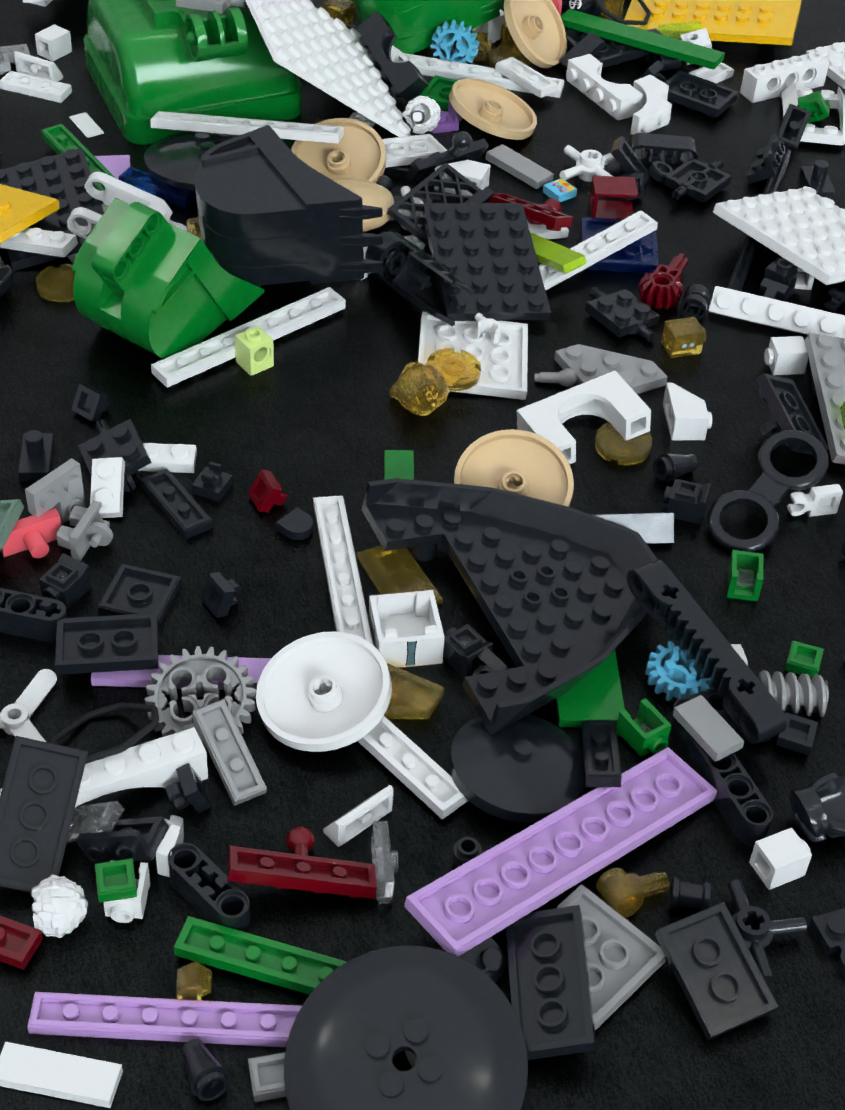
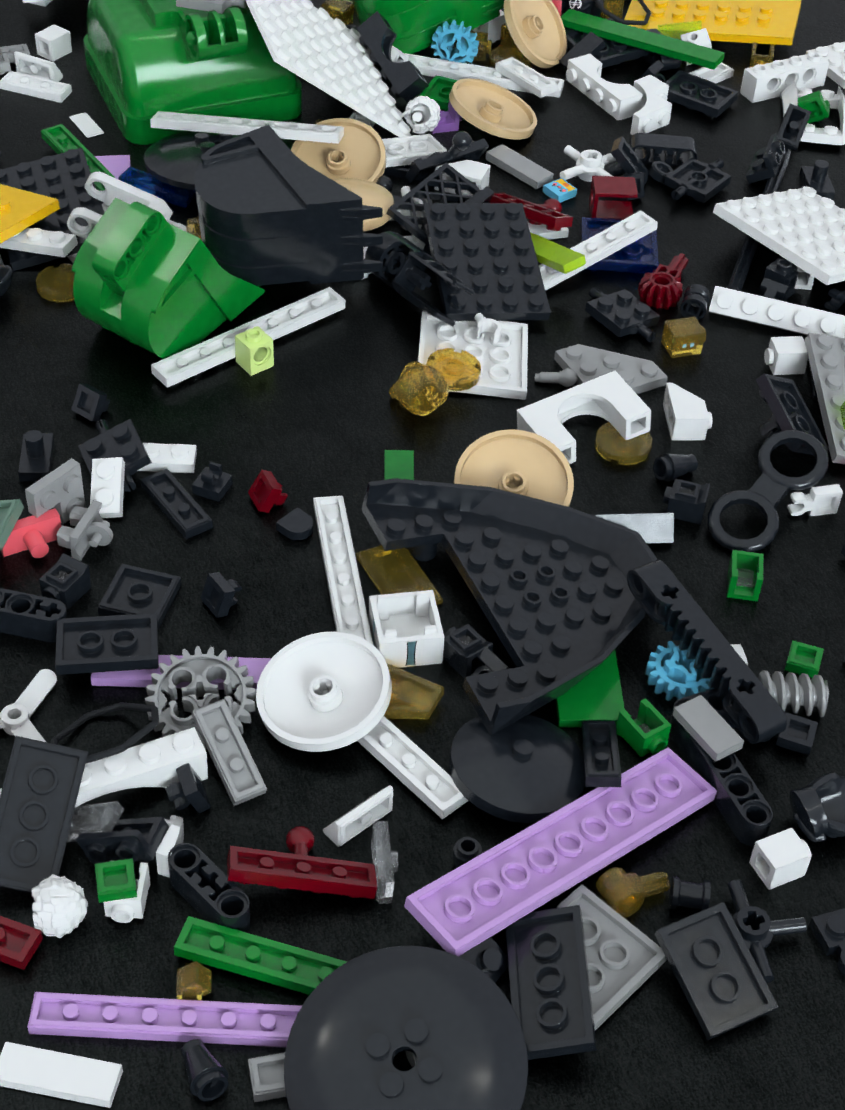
none -> clear yellow window [749,42,775,68]

